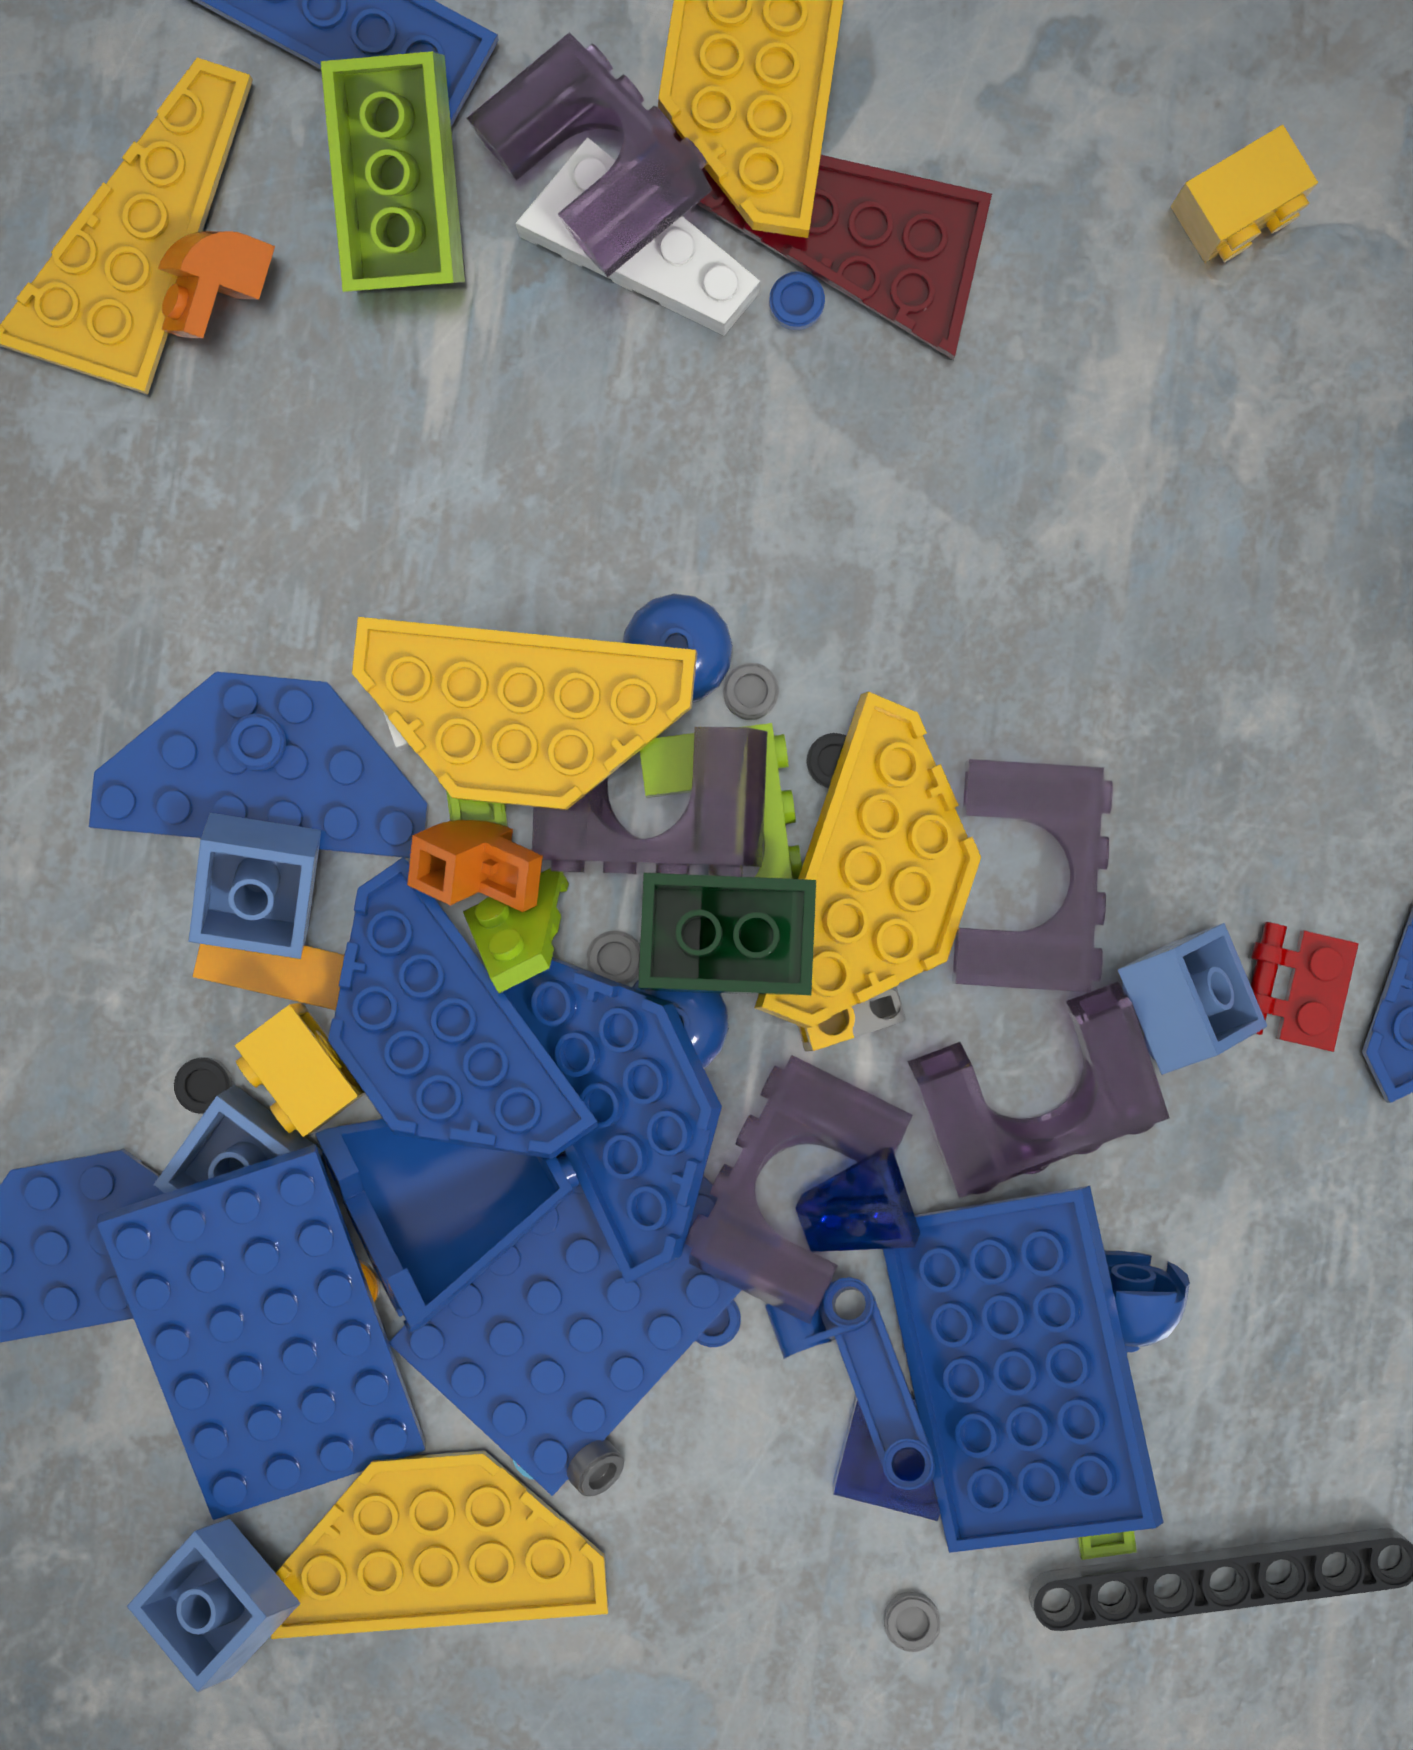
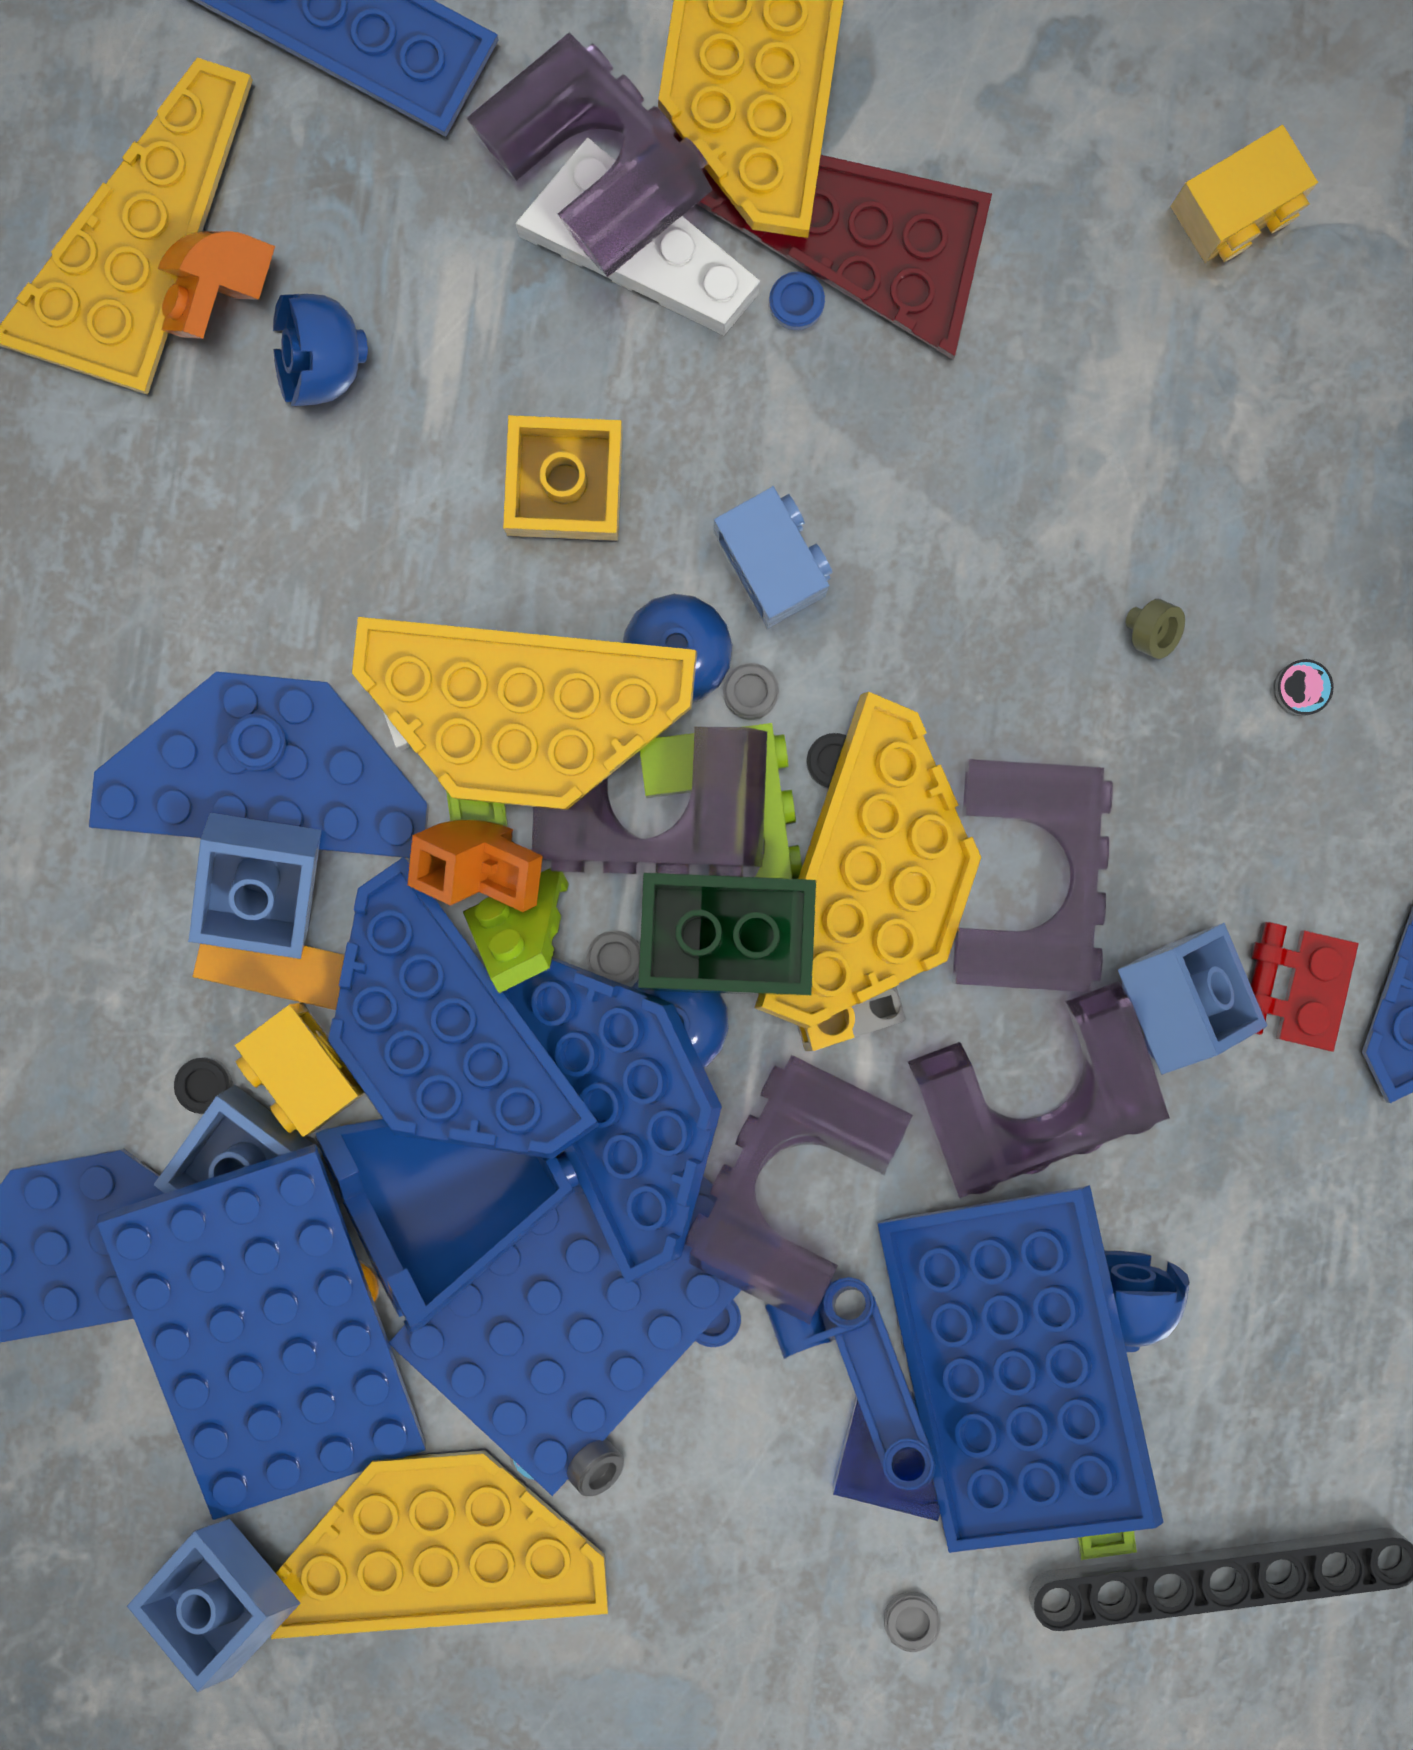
lime brick [321,51,465,292] -> none
clear blue wing [795,1147,921,1252] -> none
none -> blue cylinder [273,294,368,406]
none -> yellow brick [503,415,623,541]
none -> medium blue brick [714,486,833,629]
none -> olive tile [1126,599,1185,659]
none -> tile [1275,659,1334,716]

